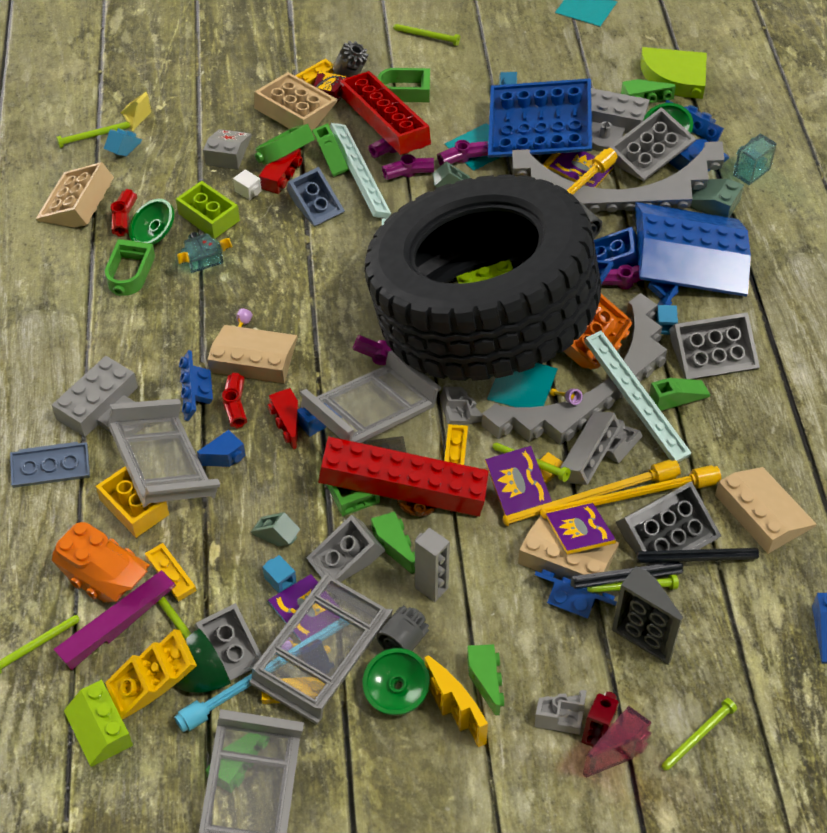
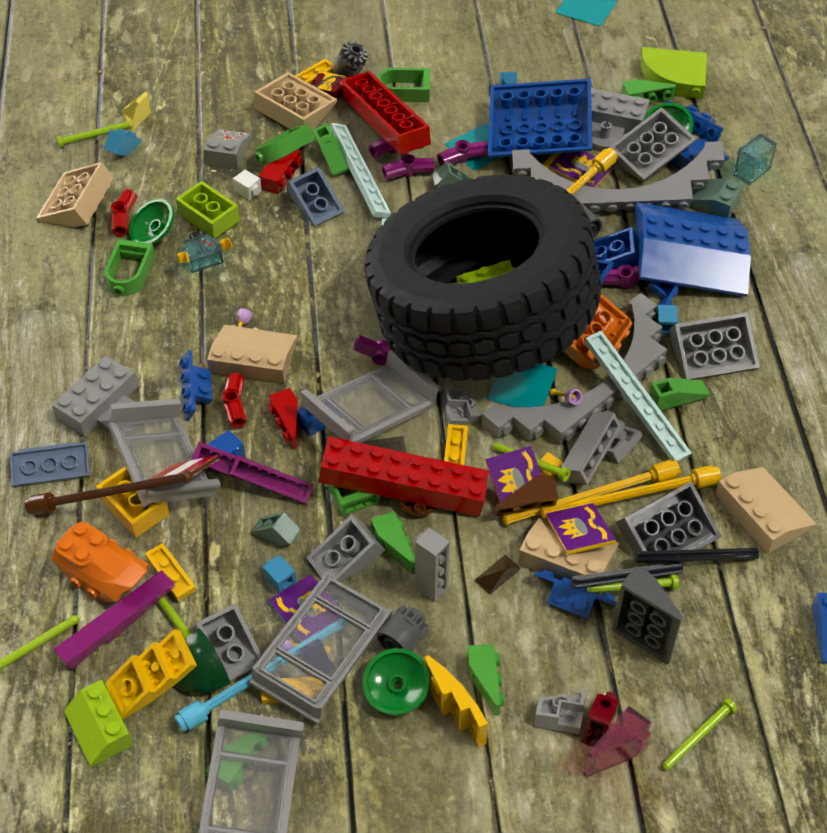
lime bar [393,24,460,46] -> none
none -> reddish brown flag [25,455,219,516]
none -> magenta slope [191,442,314,504]
none -> dark brown slope [475,555,520,595]
none -> reddish brown slope [495,474,558,516]

